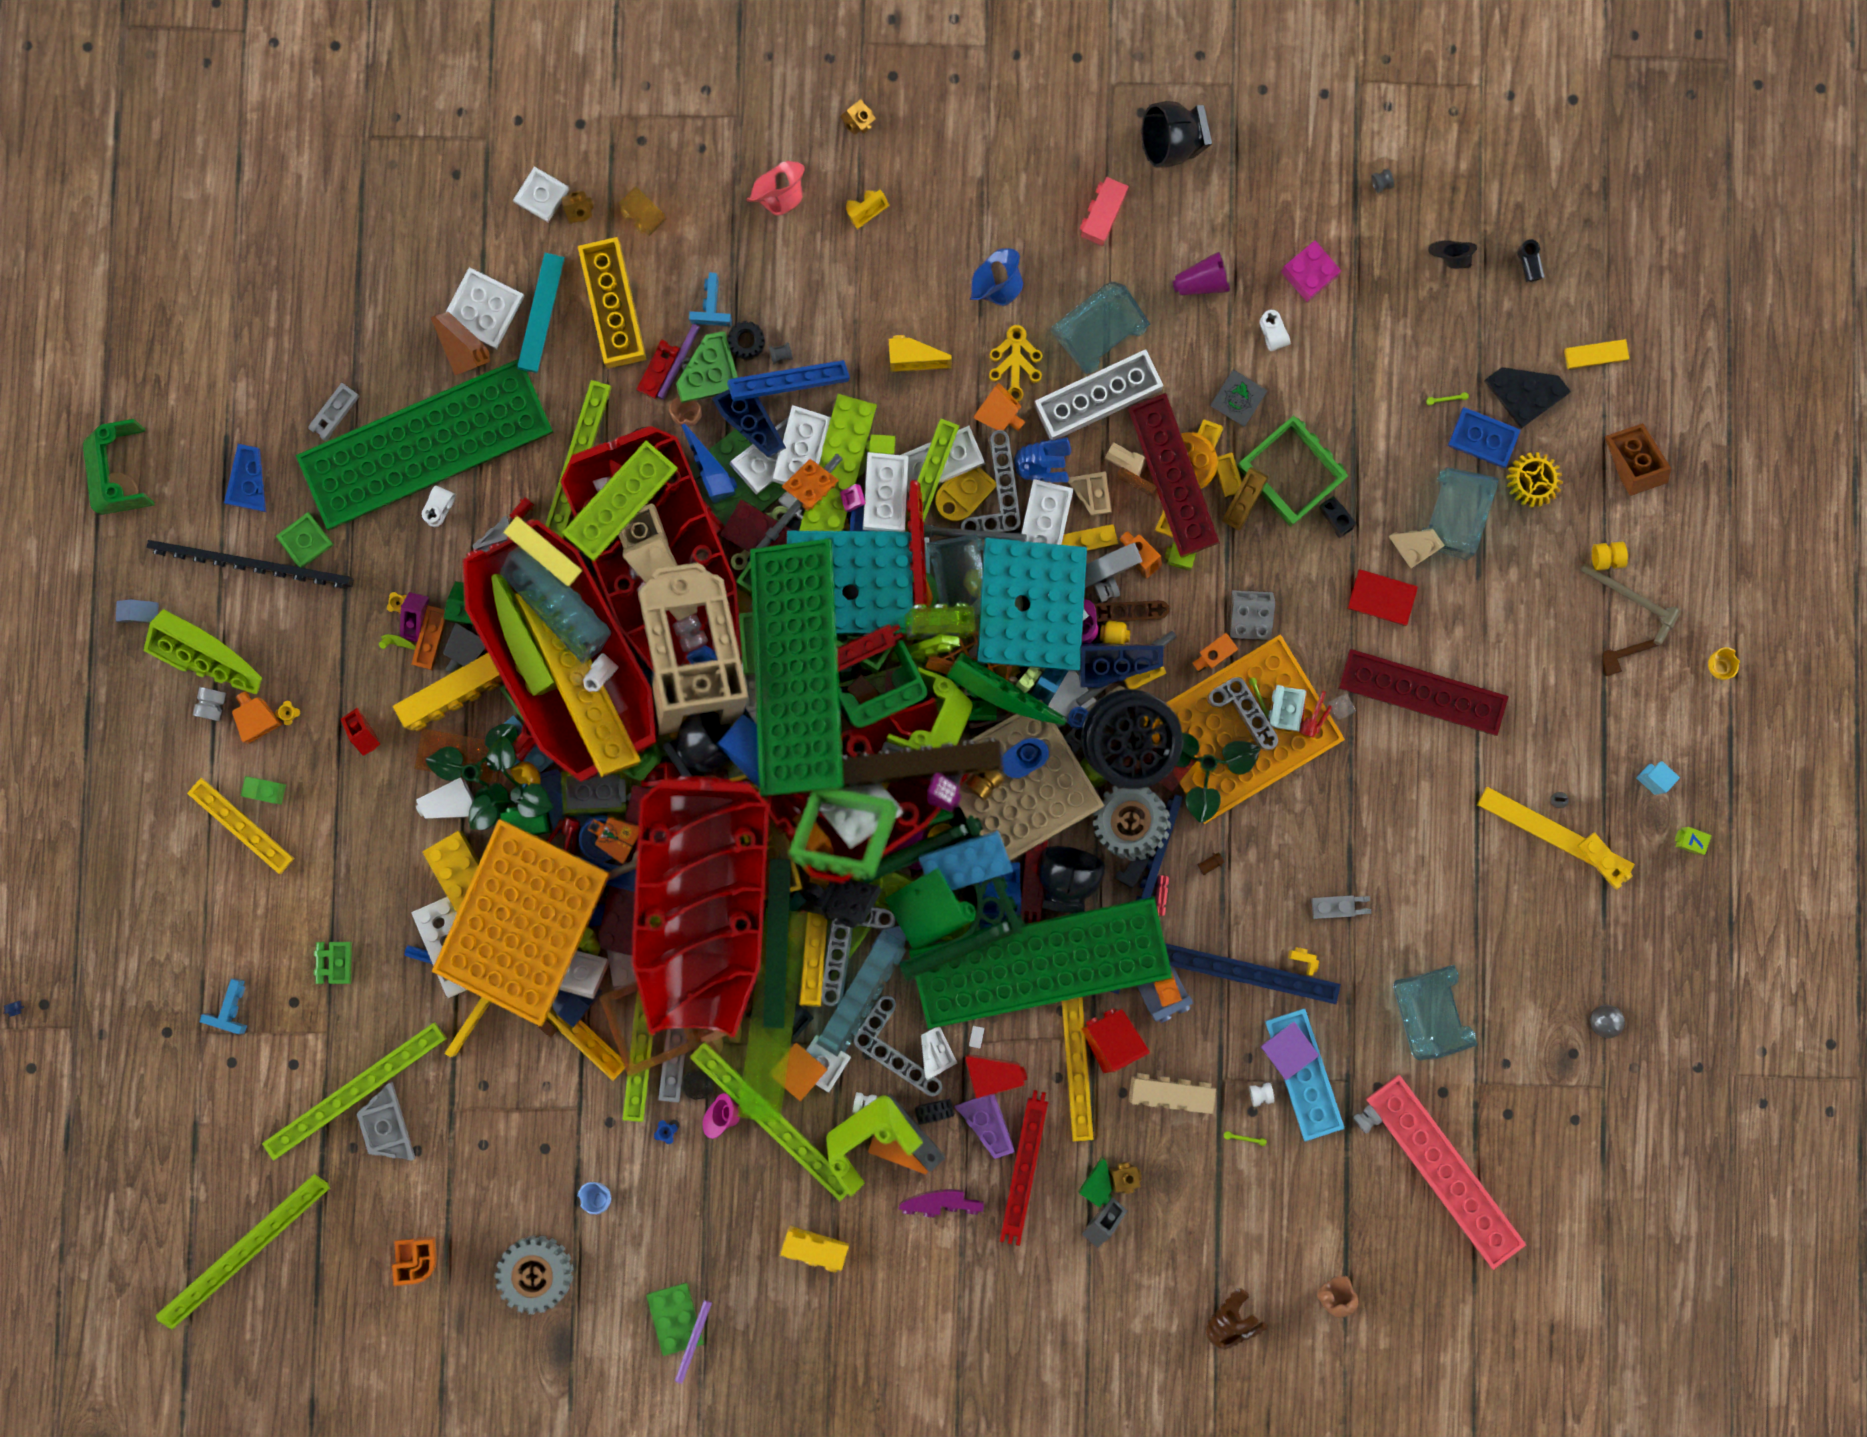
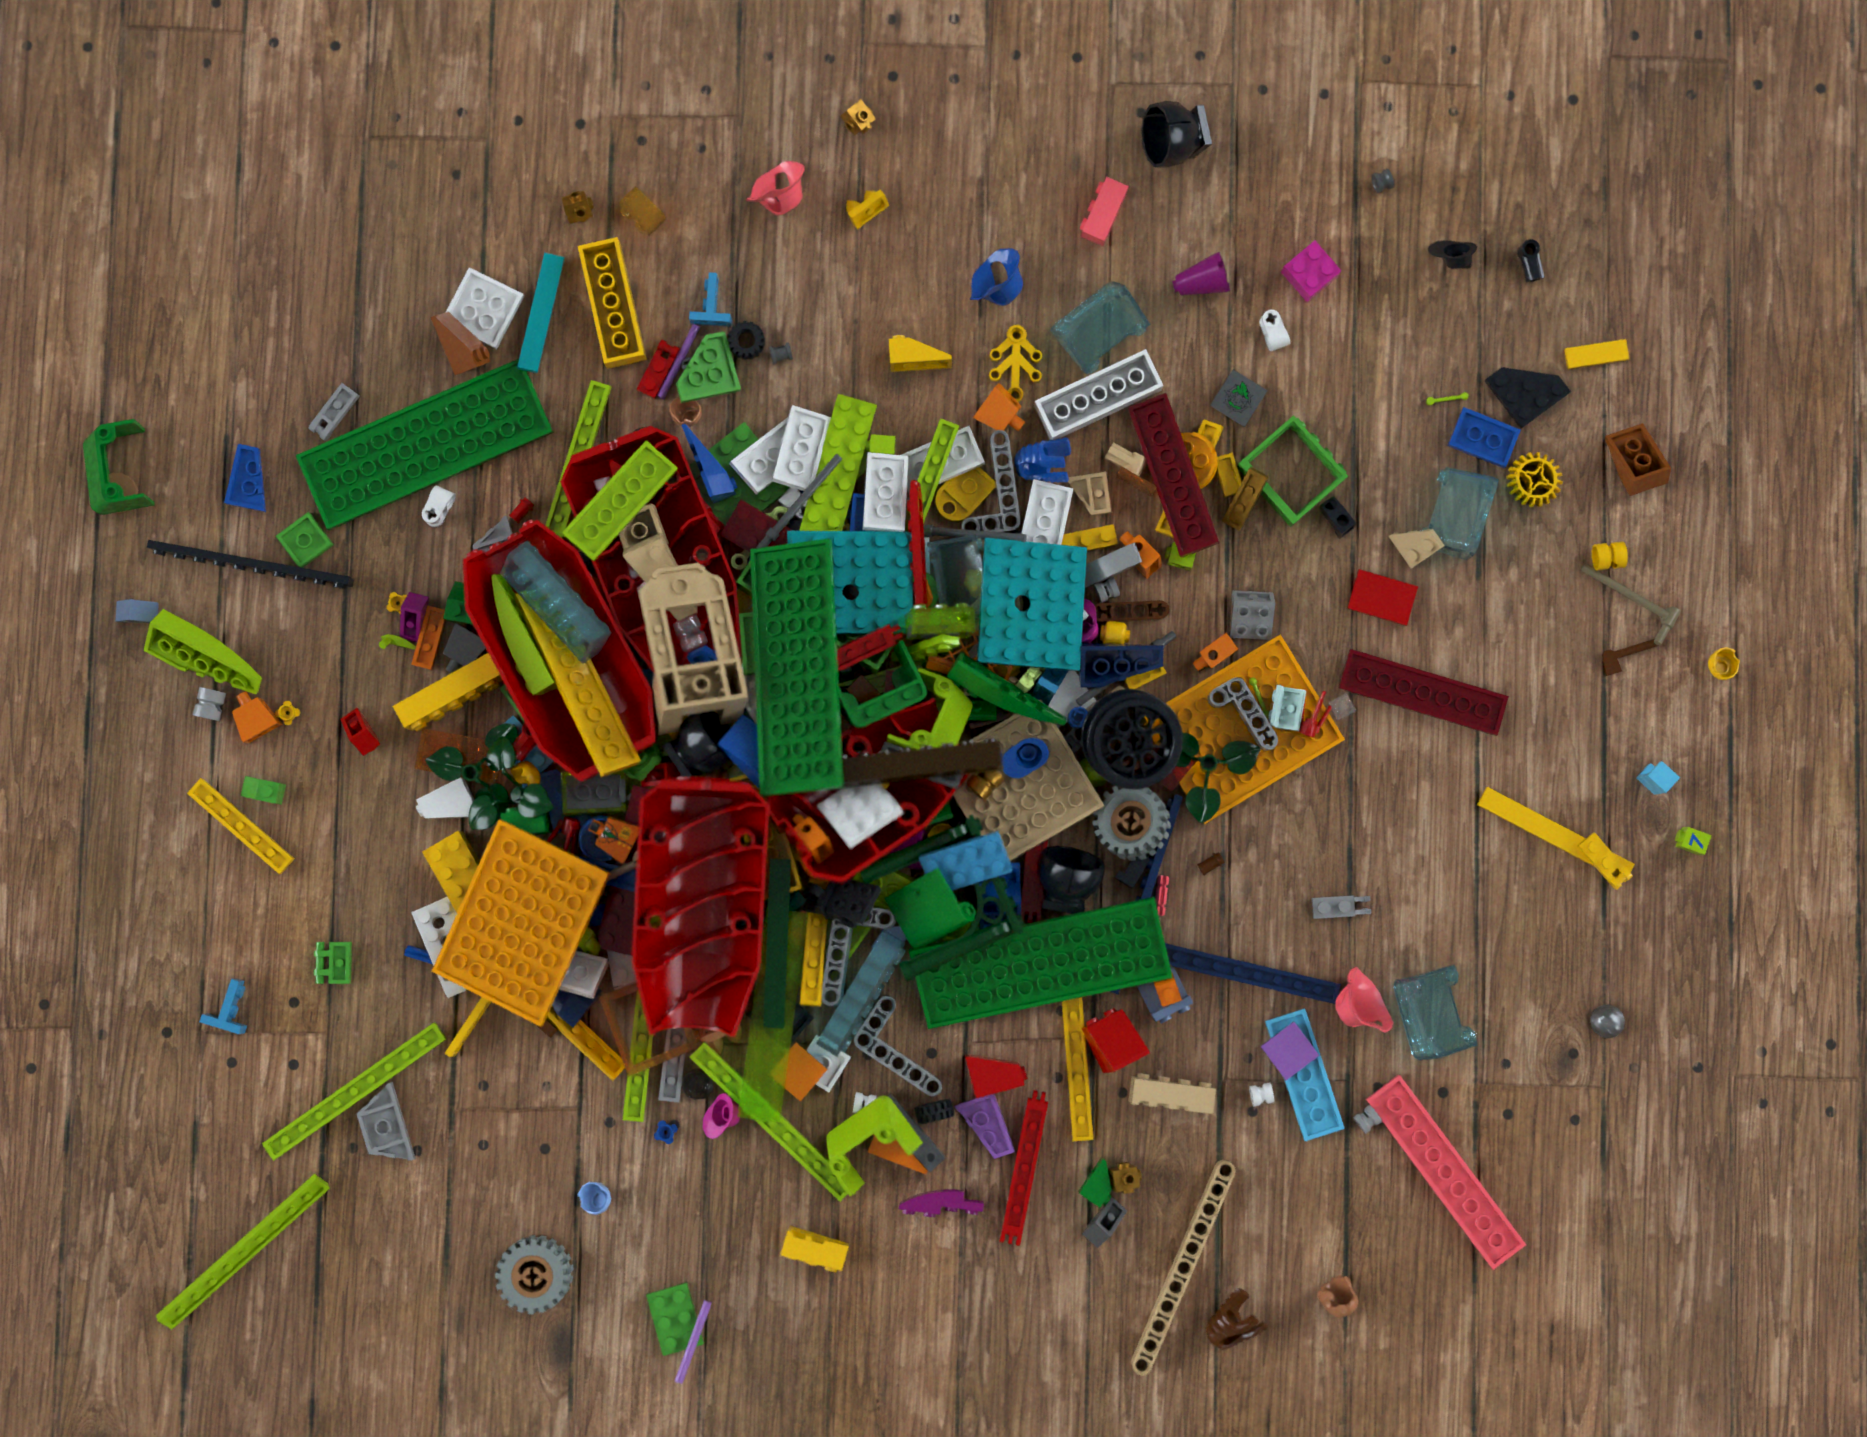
dark blue plate [3,1001,24,1017] -> none
orange brick [392,1237,437,1286] -> none
light yellow tile [504,516,583,586] -> none
white plate [513,166,569,223] -> none
white piece [582,653,619,692] -> none
dark blue wedge [712,389,786,458] -> none
blue plate [727,360,850,401] -> none
orange hinge [781,459,839,511] -> none
bright green window [789,789,898,878] -> none
dark pink plate [840,484,866,512] -> none
white wing [921,1027,957,1079] -> none
magenta slope [928,773,962,812] -> none
white sticker [969,1026,984,1048] -> none
lime hinge [1223,1131,1267,1146] -> none
yellow bracket [1288,947,1319,976] -> none
dark grey hinge [1551,792,1569,809] -> none
none -> tan beam [1131,1159,1235,1375]
none -> coral piece [1335,967,1394,1032]

